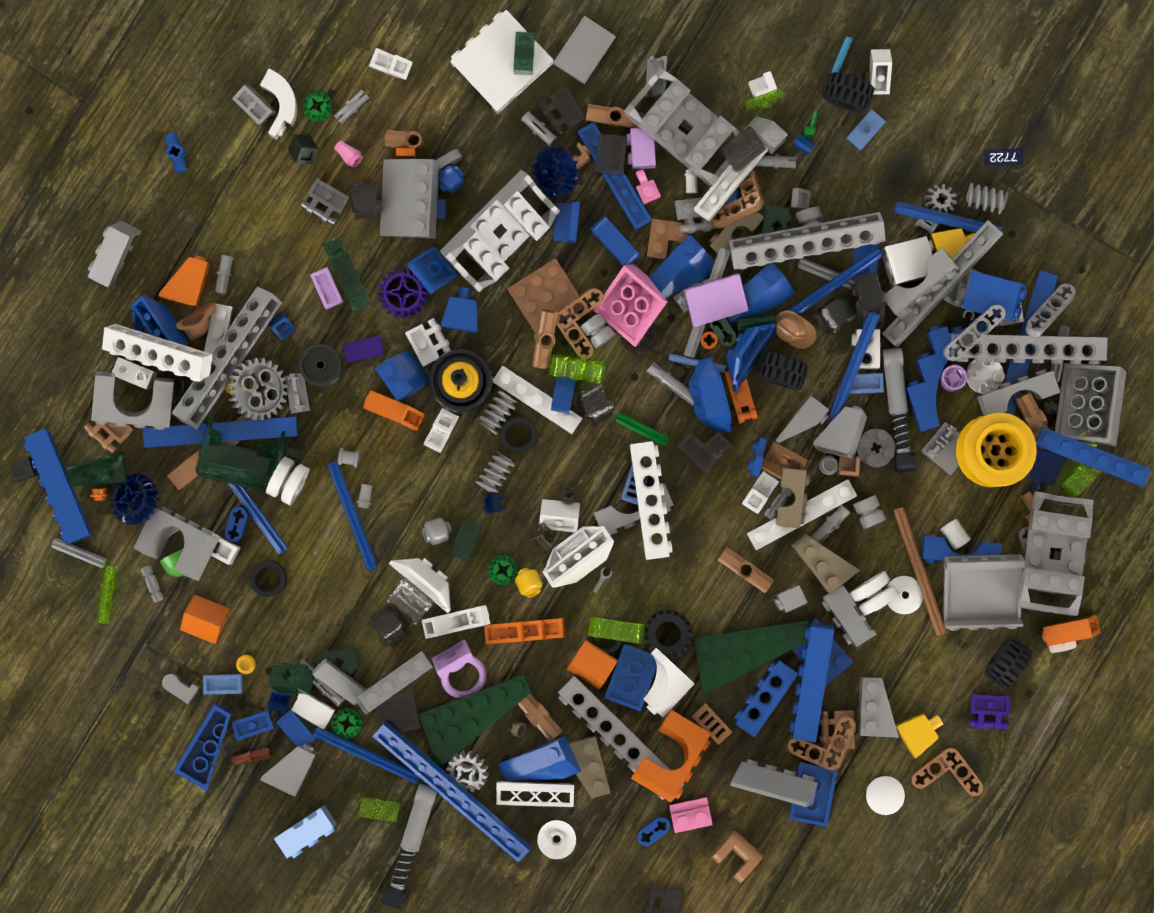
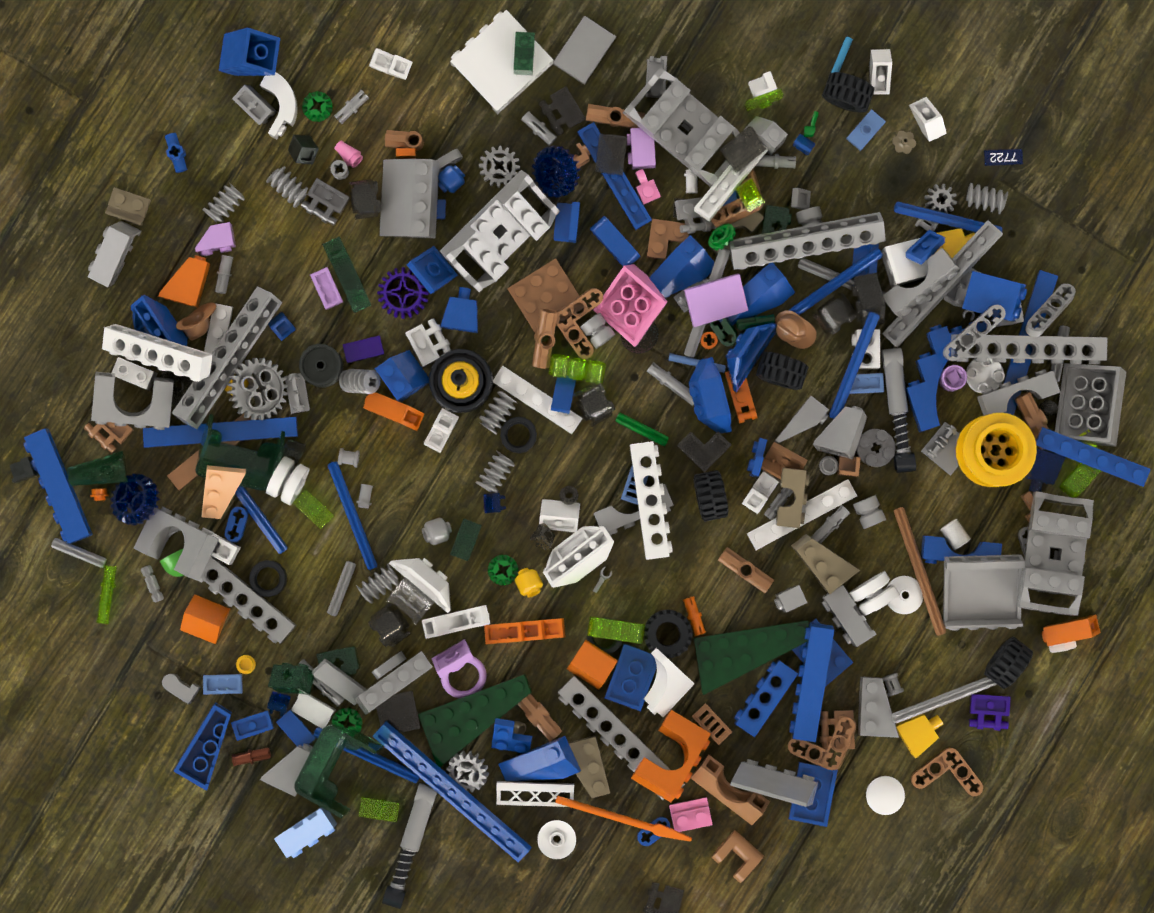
none -> dark tan plate [105,187,151,226]
none -> lavender slope [195,222,236,256]
none -> light grey brick [199,556,297,644]
none -> light nougat wing [201,465,246,519]
none -> light grey piece [203,183,245,223]
none -> blue slope [219,28,280,76]
none -> light grey piece [266,166,308,208]
none -> clear neon green plate [293,490,335,530]
none -> clear green windscreen [294,725,384,818]
none -> light grey axle [327,561,356,616]
none -> light grey bush [330,160,349,180]
none -> light grey piece [339,369,381,394]
none -> light grey piece [356,564,399,604]
none -> light grey beam [372,651,407,680]
none -> light grey gear [479,146,520,188]
none -> blue plate [491,718,532,753]
none -> orange piece [555,795,692,841]
none -> orange pin [683,596,706,636]
none -> medium nougat arch [691,755,770,825]
none -> black tyre [693,470,728,522]
none -> green gear [708,224,736,251]
none -> clear neon green plate [736,179,765,212]
none -> light grey bush [882,673,904,697]
none -> light grey axle [891,677,996,723]
none -> dark tan plant [892,131,916,154]
none -> blue plate [906,230,945,265]
none -> white slope [909,97,947,142]

